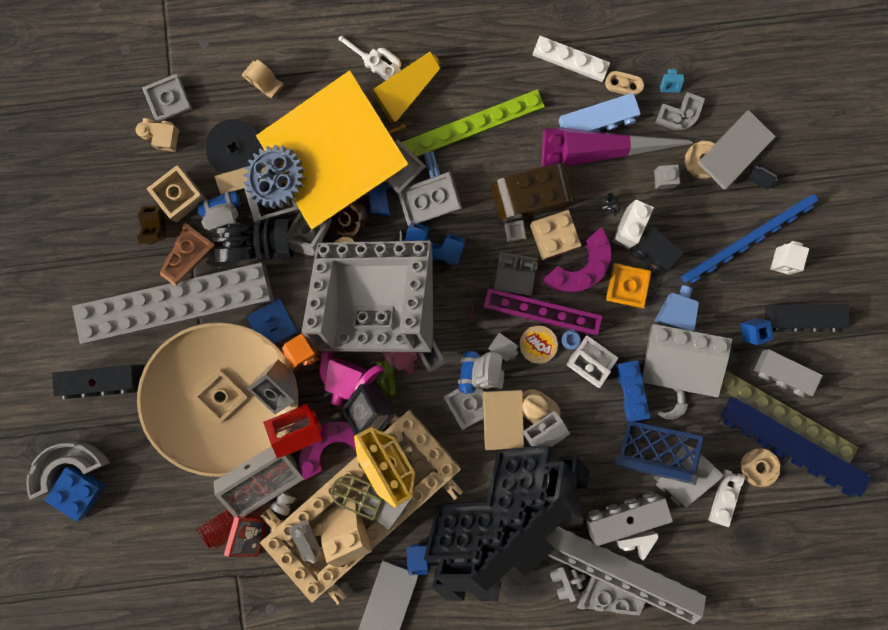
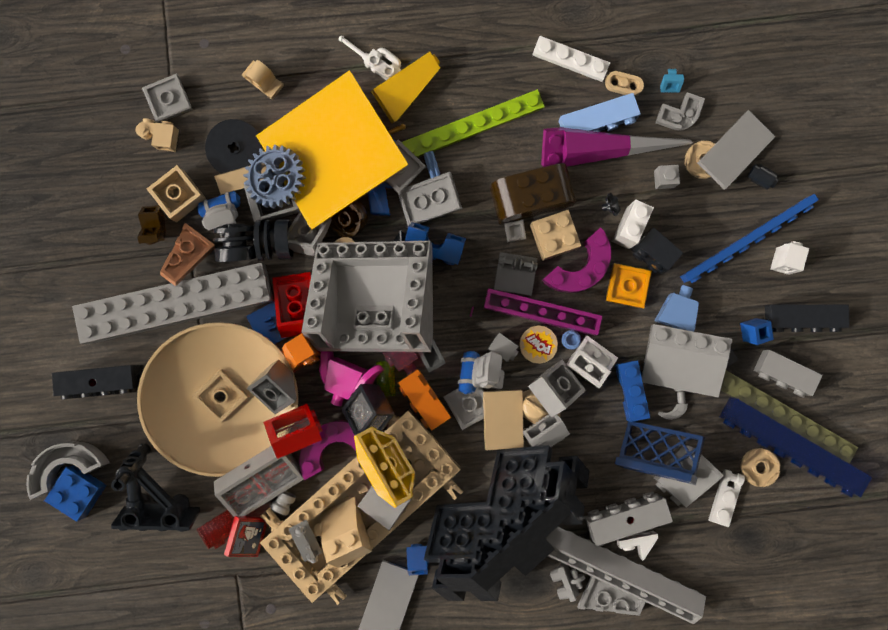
olive window [331,475,383,521] -> none
none -> black plate [111,443,200,532]
none -> red slope [272,272,311,338]
none -> orange wedge [398,369,451,431]
none -> light grey brick [528,360,586,418]

